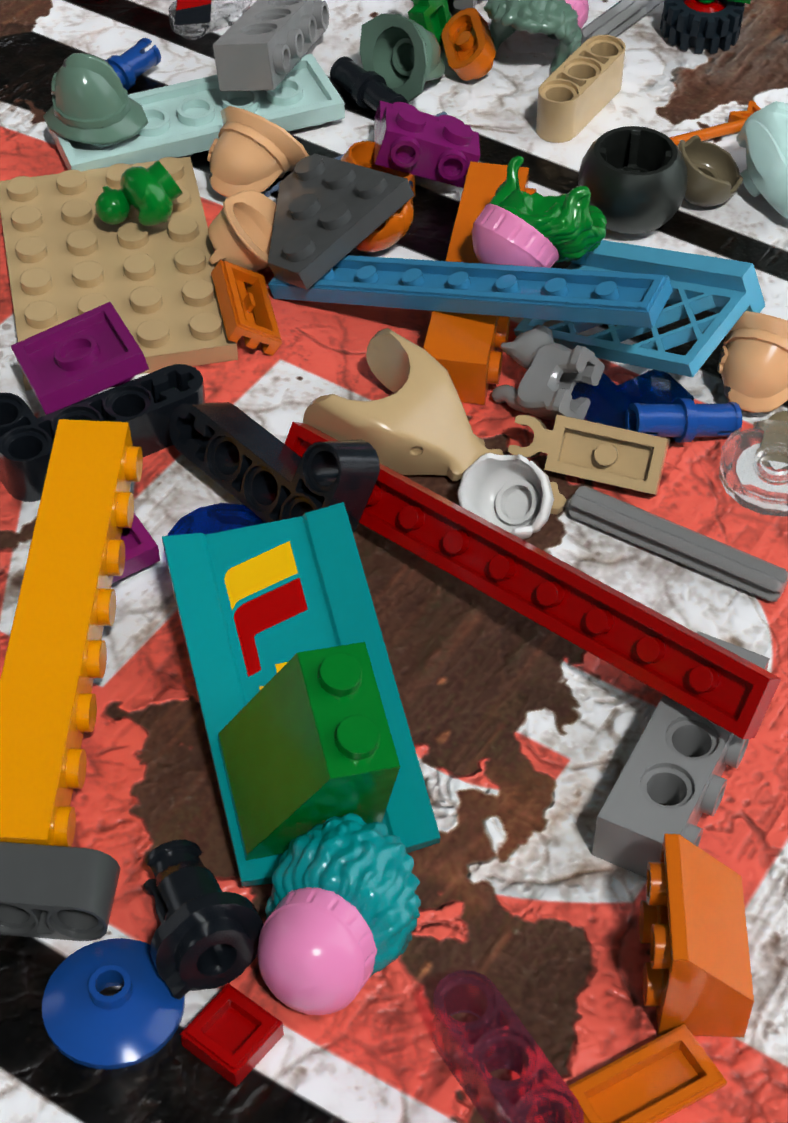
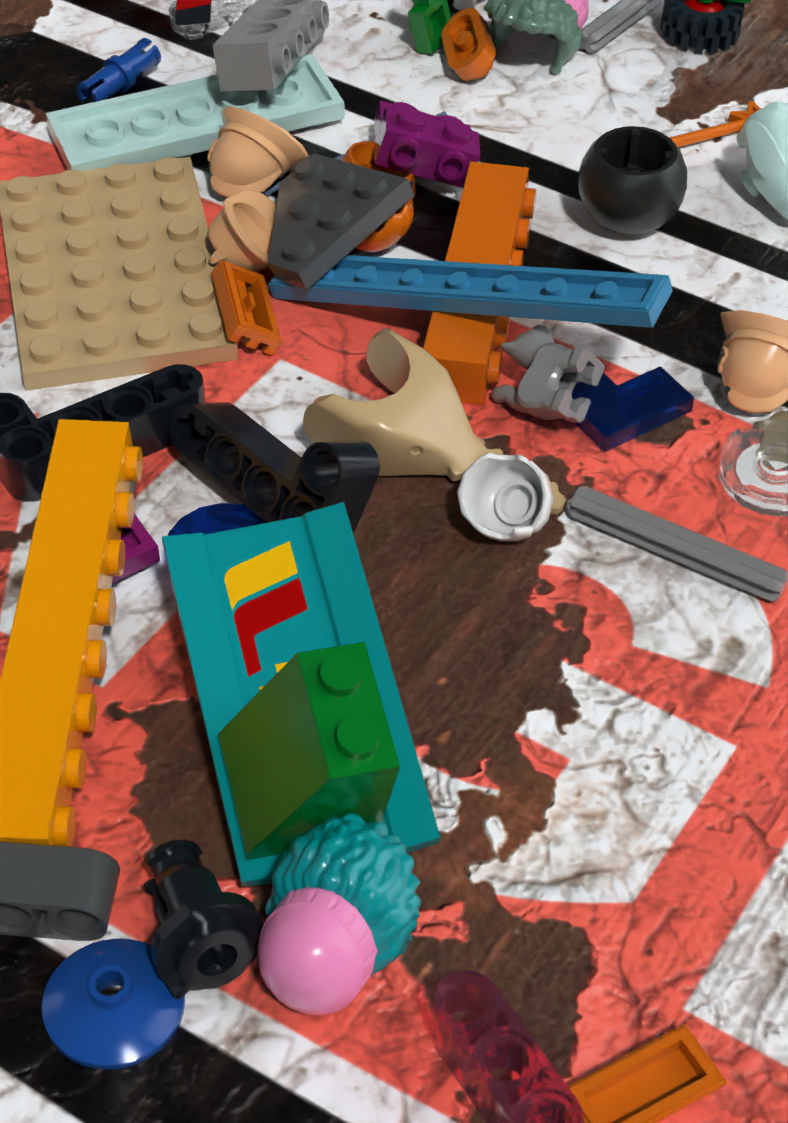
magenta plate [11,302,149,415] -> none
sand green piece [43,53,148,145] -> none
green animal [95,161,183,226] -> none
red tile [180,983,284,1087] -> none
red plate [285,422,781,739] -> none
black pin [330,56,409,112] -> none
sand green piece [359,14,445,103] -> none
hair [472,156,607,268] -> none
tan plate [508,414,670,495] -> none
medium azure fence [514,240,766,377] -> none
tan beam [536,35,626,143] -> none
light grey brick [592,631,770,878] -> none
blue pin [625,398,742,443] -> none
orange slope [639,834,754,1038] -> none
dark tan hair [677,135,743,207] -> none

